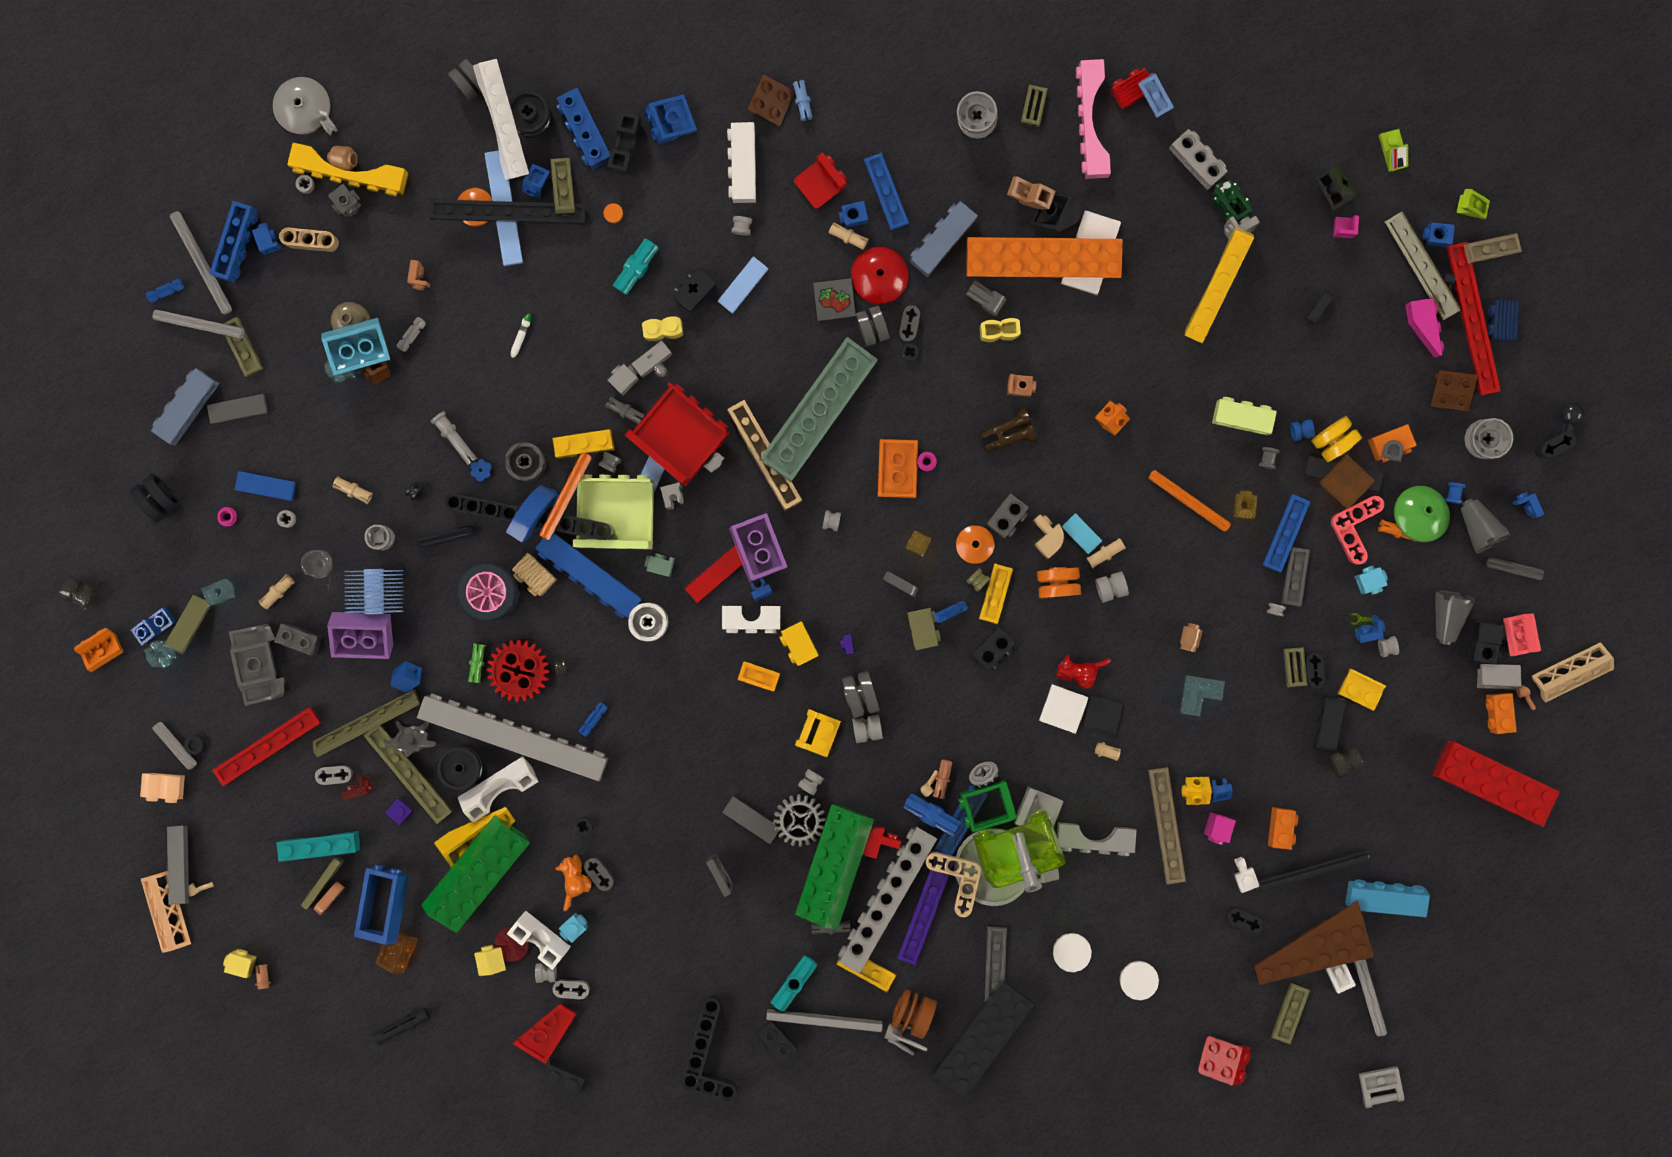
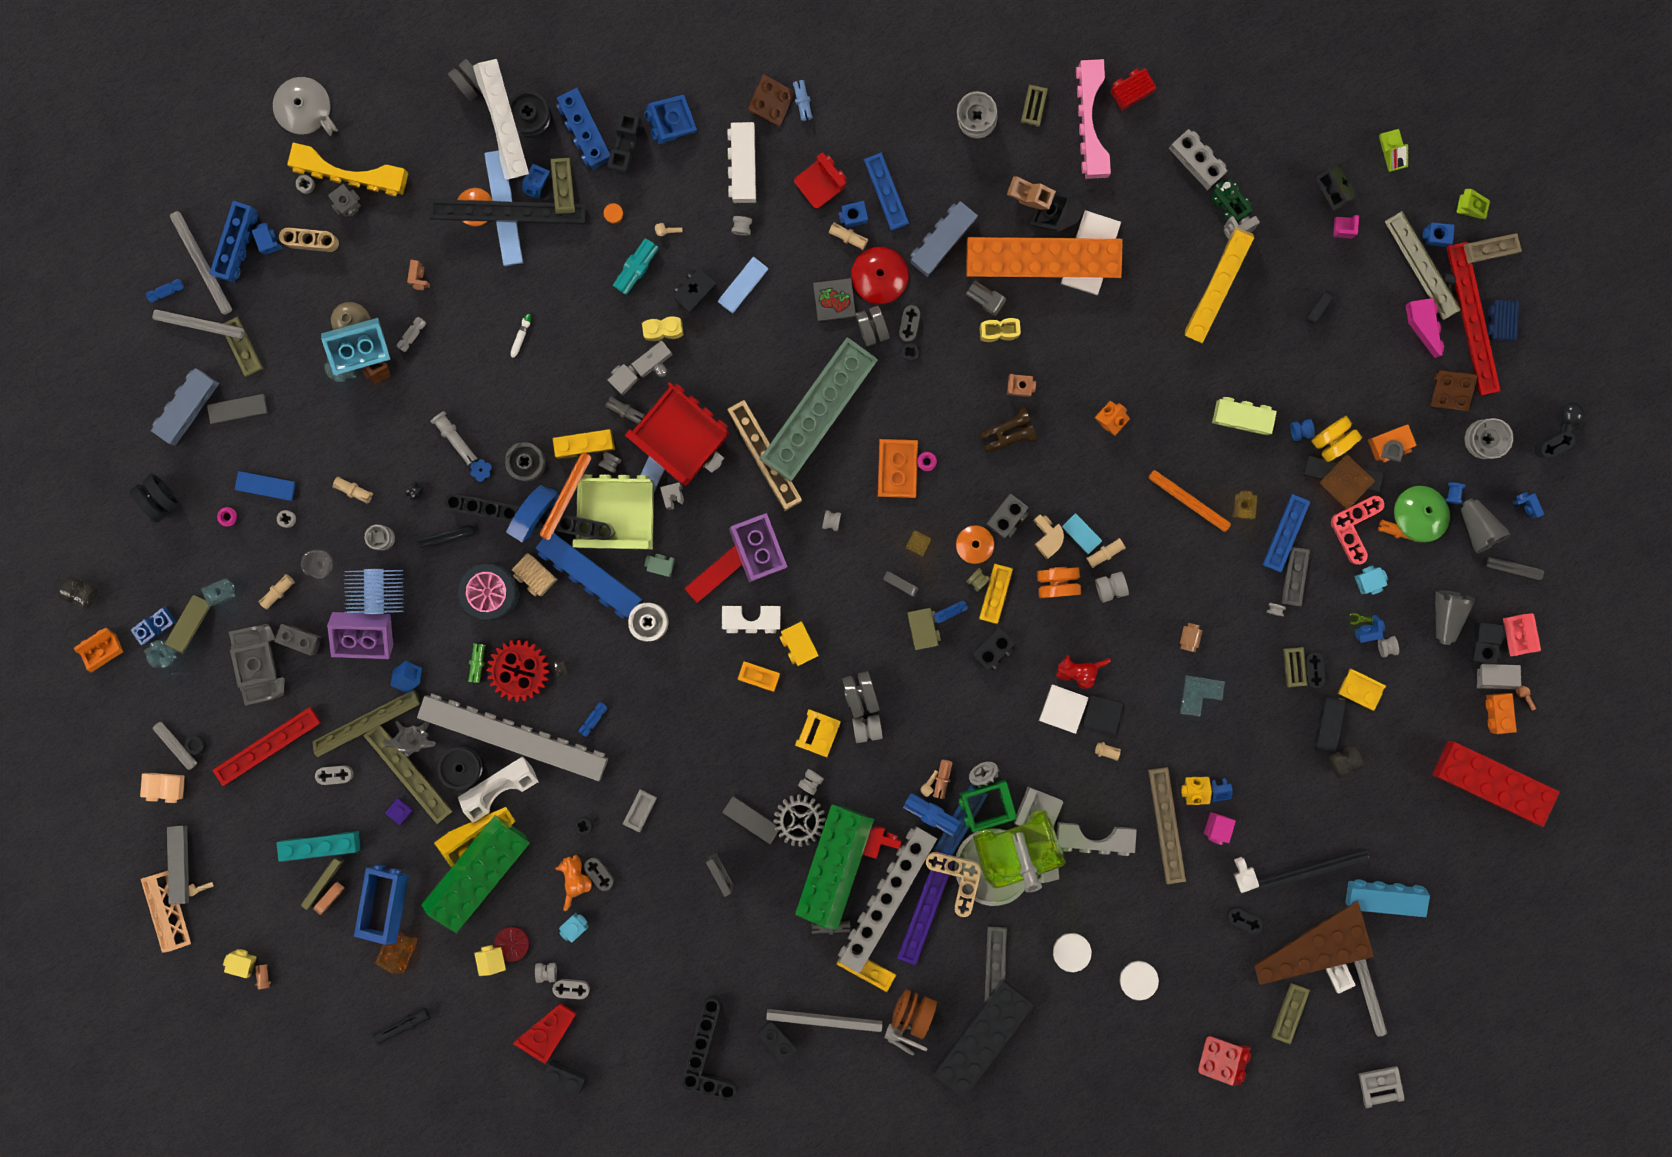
medium nougat head [327,146,358,171] -> none
clear red bracket [341,775,371,800] -> none
white arch [507,911,571,970] -> none
blue tile [751,578,773,601] -> none
teal piece [770,955,818,1012] -> none
dark purple plate [840,634,854,654] -> none
medium blue panel [1137,73,1174,117] -> none
dark grey bush [1259,447,1280,470] -> none
orange brick [1268,807,1298,850] -> none
tan fence [1532,642,1614,703] -> none
none -> light grey tile [623,789,657,833]
none -> tan hand [655,223,682,236]

